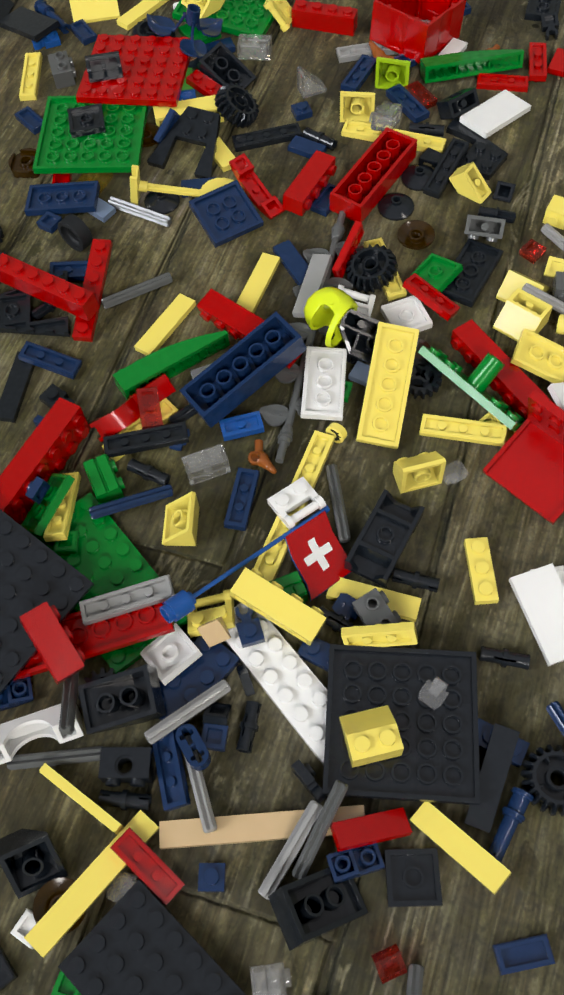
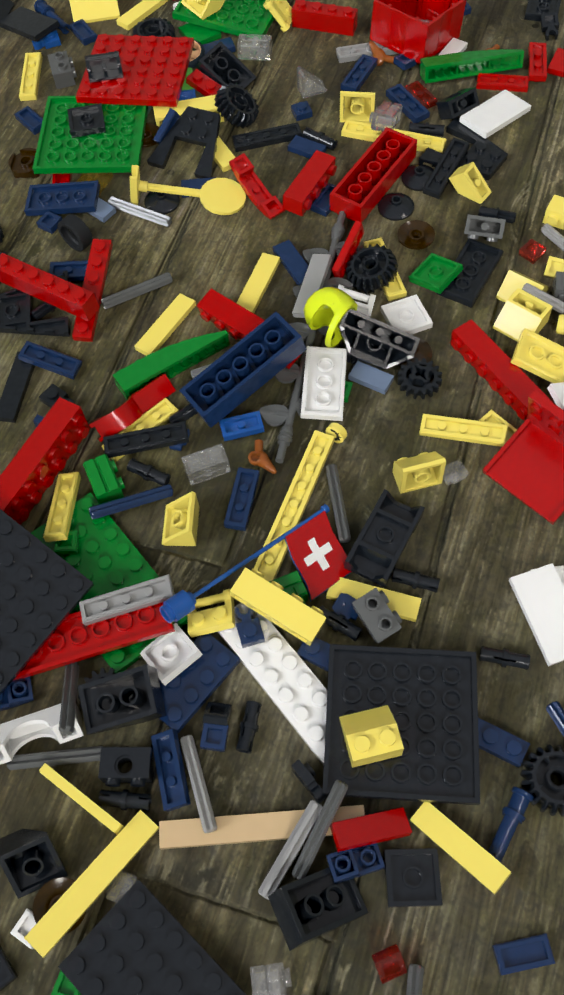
red brick [20,601,86,684] -> none
green tile [21,473,75,536] -> none
dark blue plate [25,476,51,505] -> none
red tile [110,827,185,906] -> none
clear red plate [136,387,163,429] -> none
light grey axle [144,679,231,745] -> none
dark blue plant [146,4,223,58] -> none
dark blue beam [175,724,211,771] -> none
dark blue plate [189,180,264,248] -> none
tan slope [197,616,231,647] -> none
dark blue plate [198,863,226,892] -> none
black tile [236,664,256,696] -> none
white plate [267,477,326,530] -> none
light yellow plate [341,622,418,647] -> none
light yellow plate [356,322,419,449] -> none
lime slope [375,57,411,90] -> none
red plate [402,273,460,321] -> none
green plate [418,346,525,431] -> none
clear piece [418,676,449,710] -> none
light yellow plate [464,537,499,605] -> none
black tile [464,723,520,833] -> none
black slope [493,181,516,203] -> none

